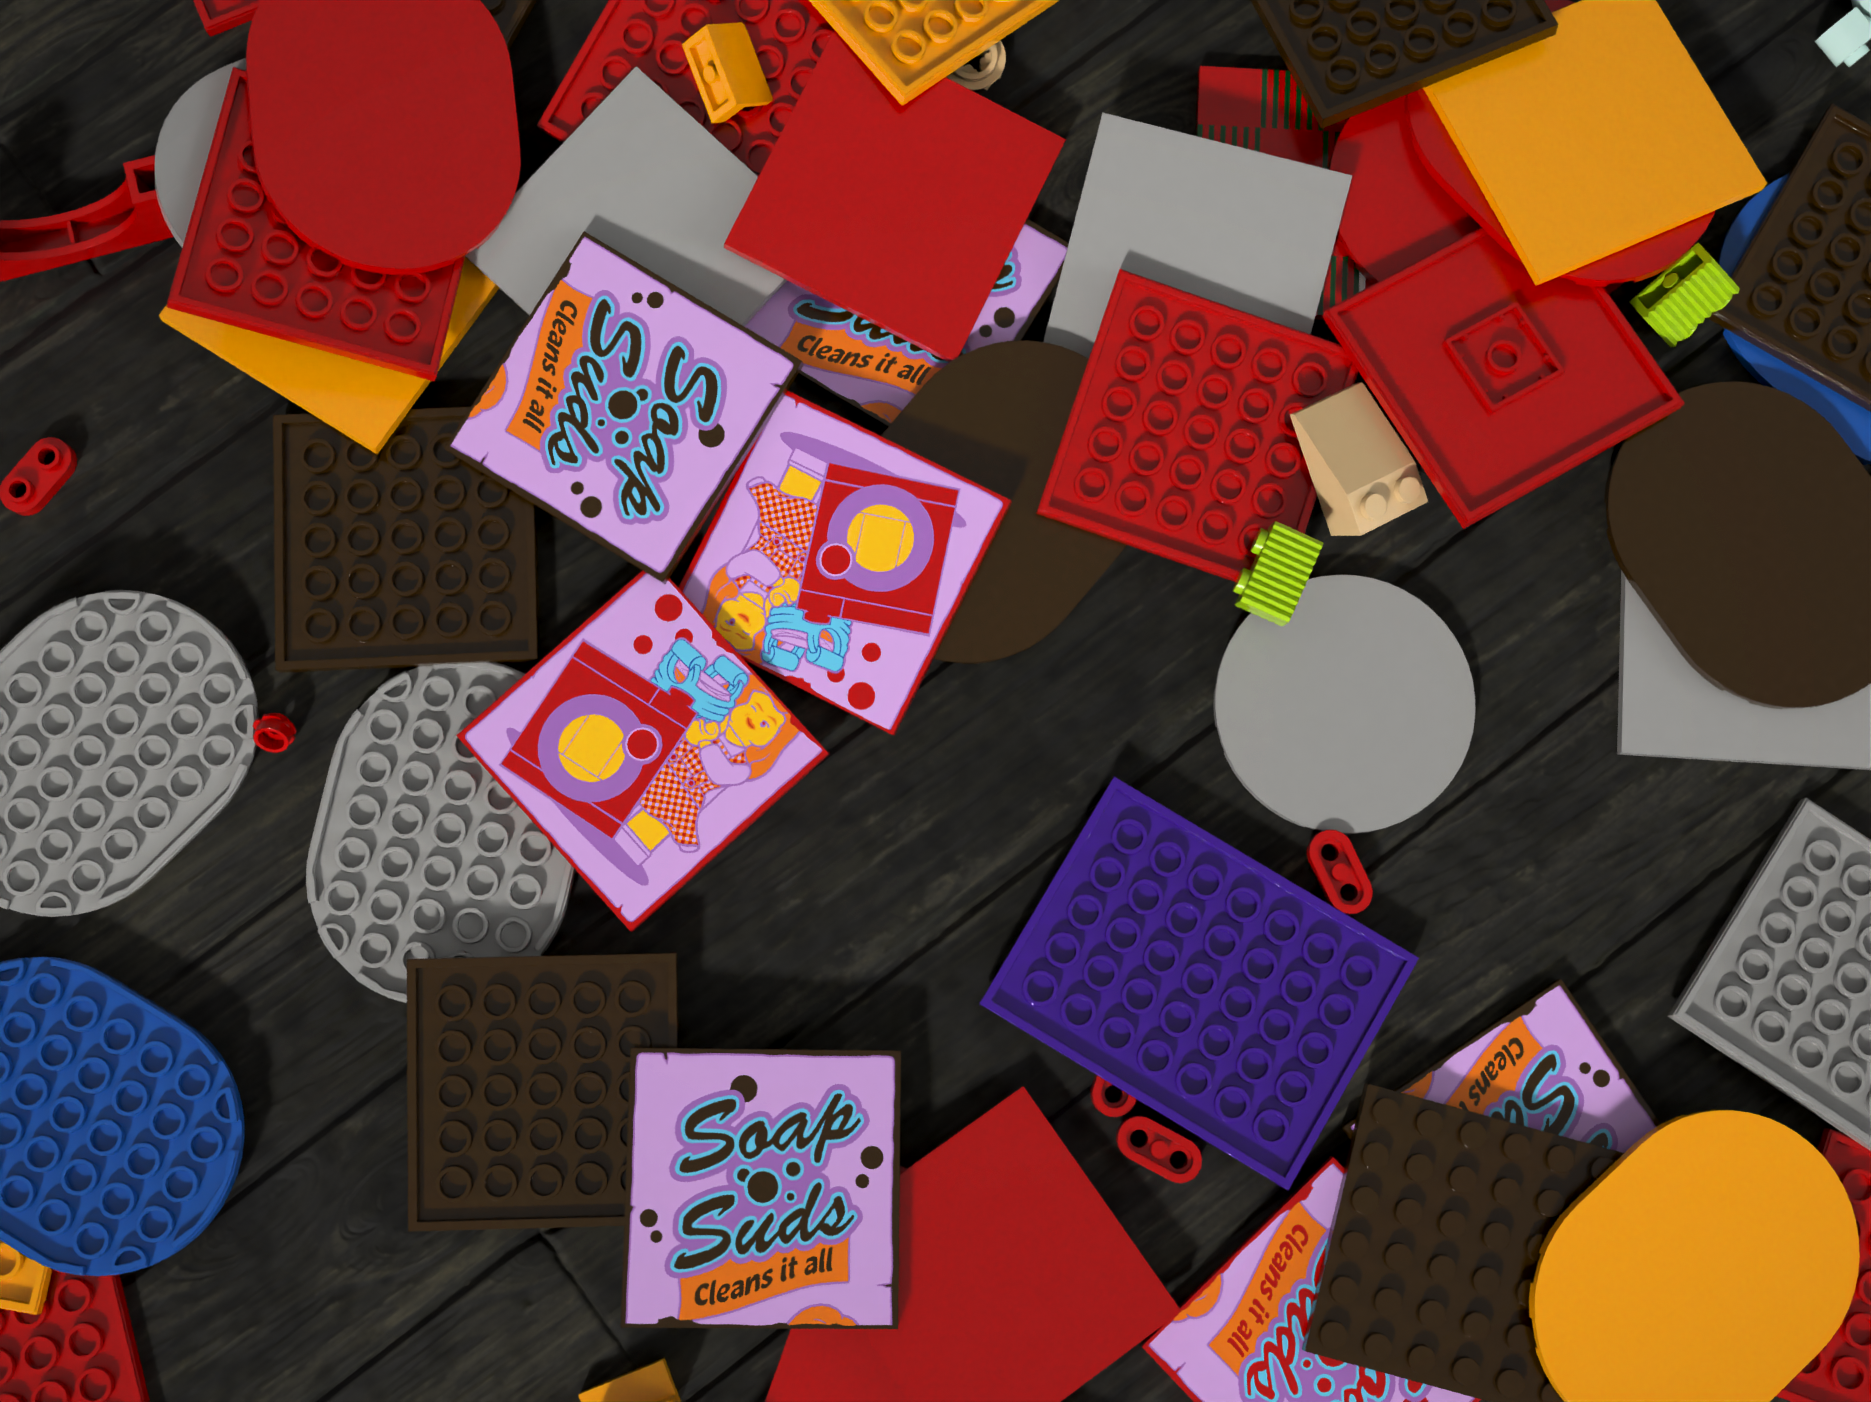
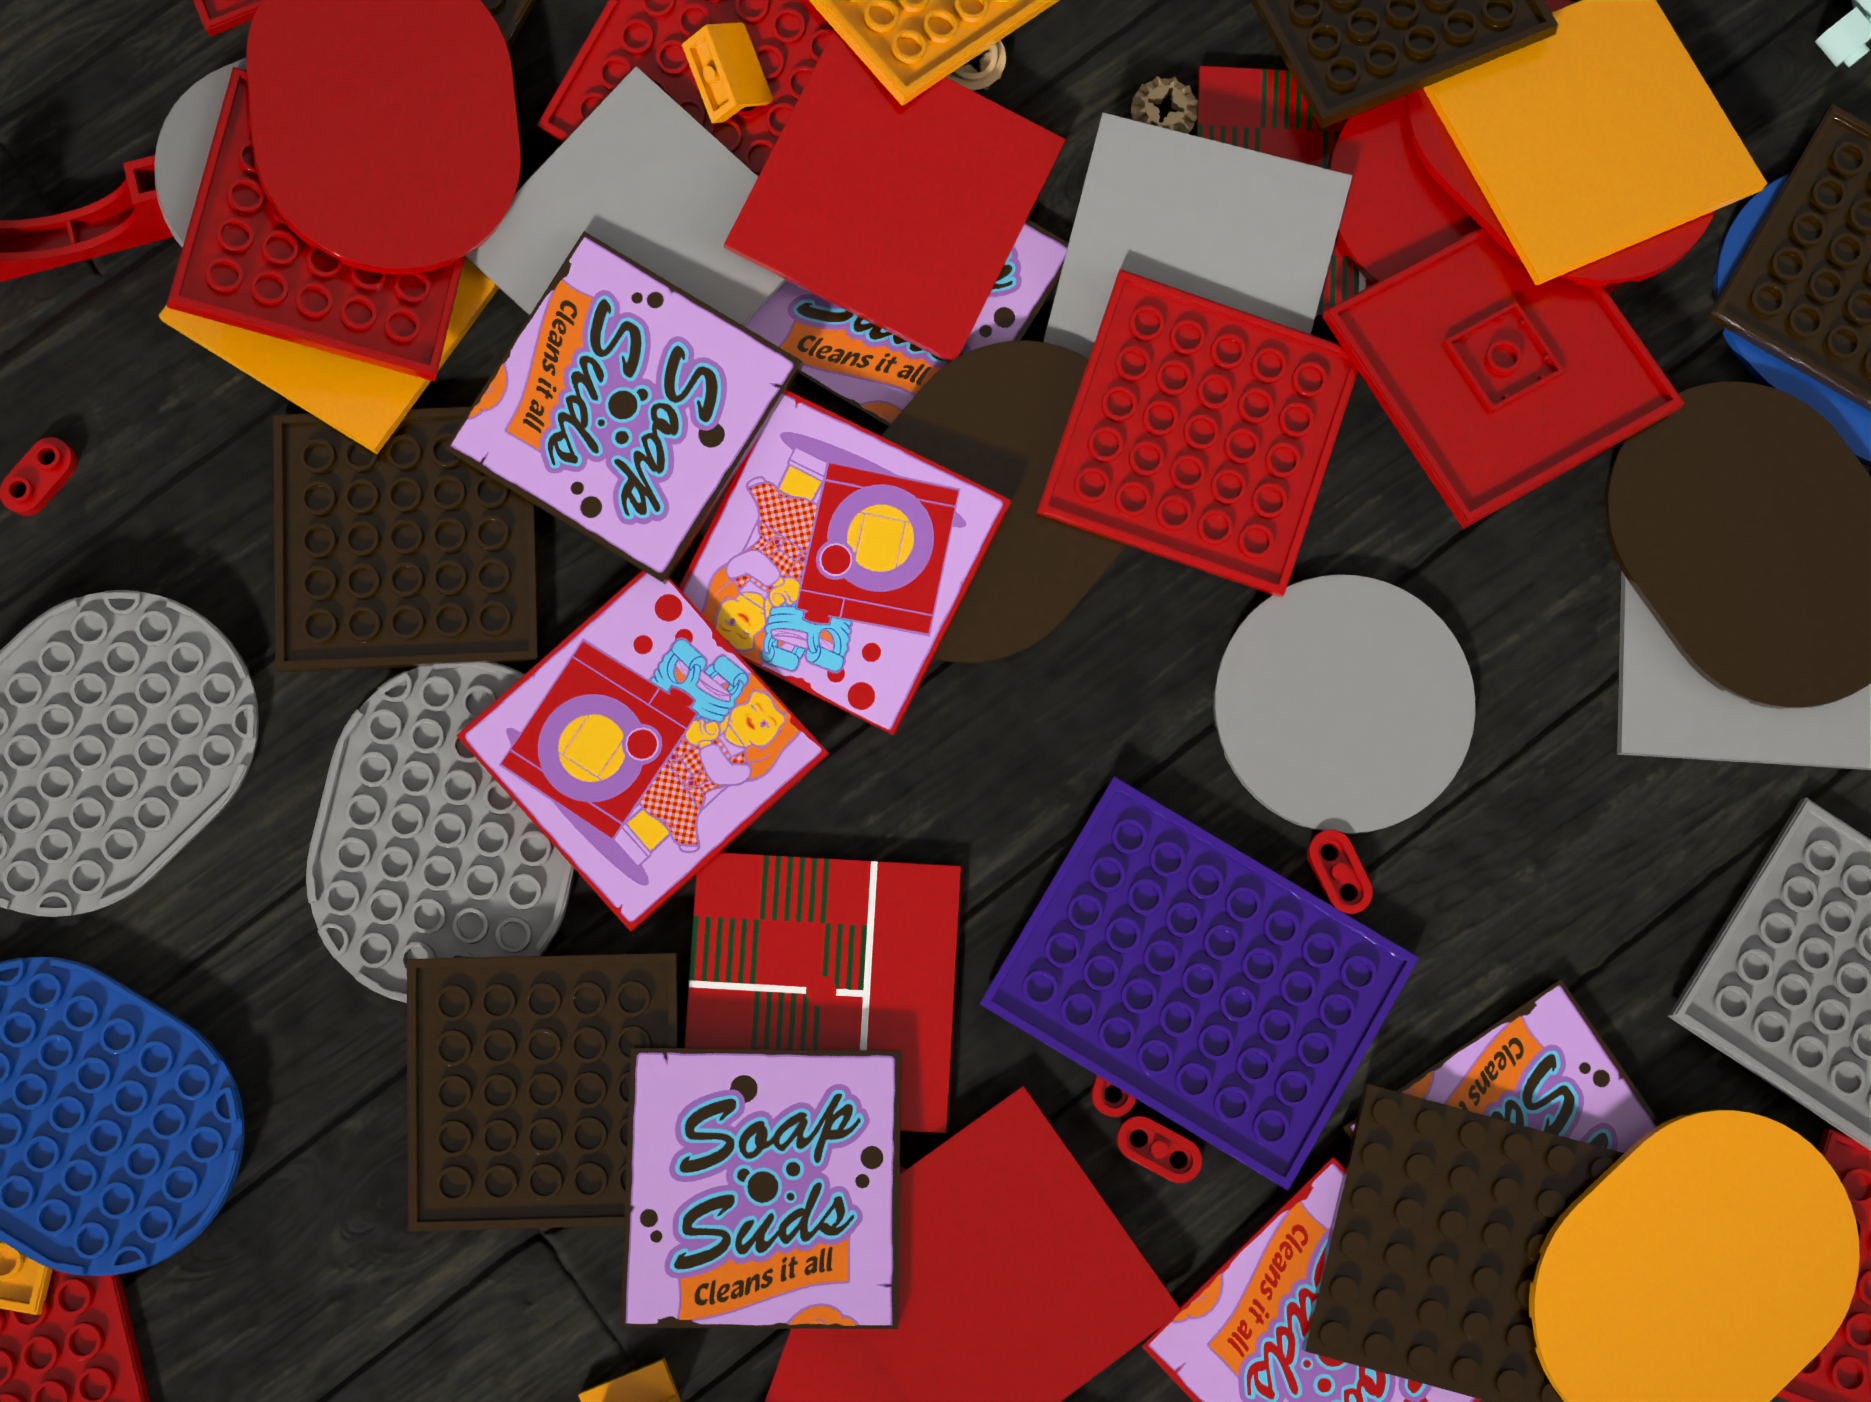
red plate [252,713,296,753] -> none
lime brick [1232,521,1324,626] -> none
tan slope [1289,382,1428,536] -> none
lime brick [1629,243,1740,347] -> none
none -> red tile [684,853,961,1133]
none -> tan gear [1131,76,1198,134]

